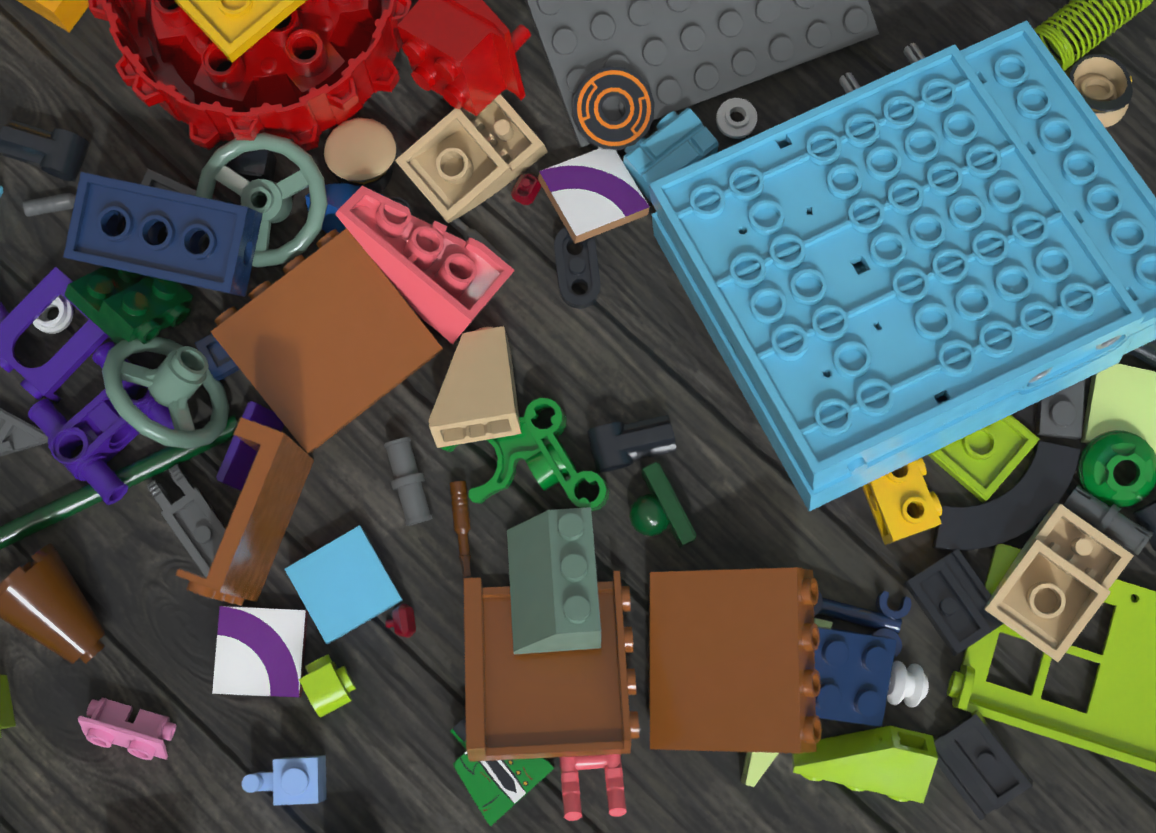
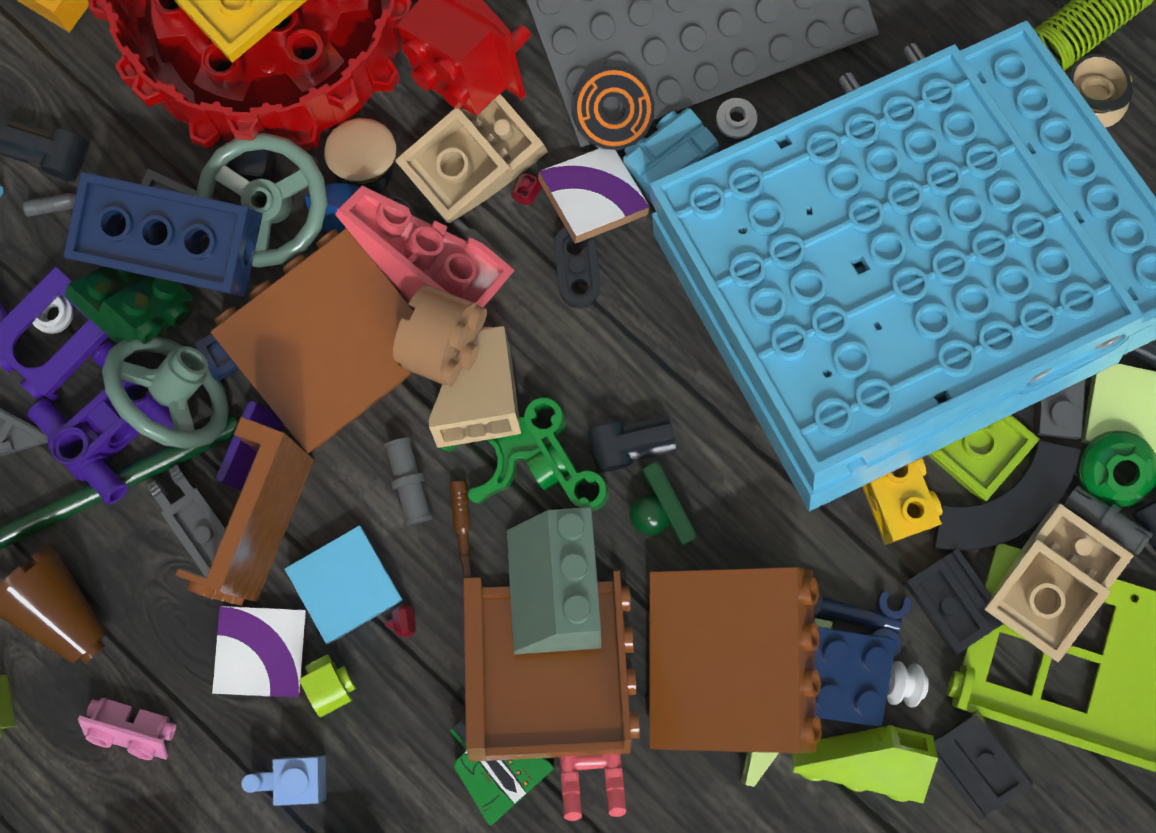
none -> medium nougat brick [393,285,487,387]

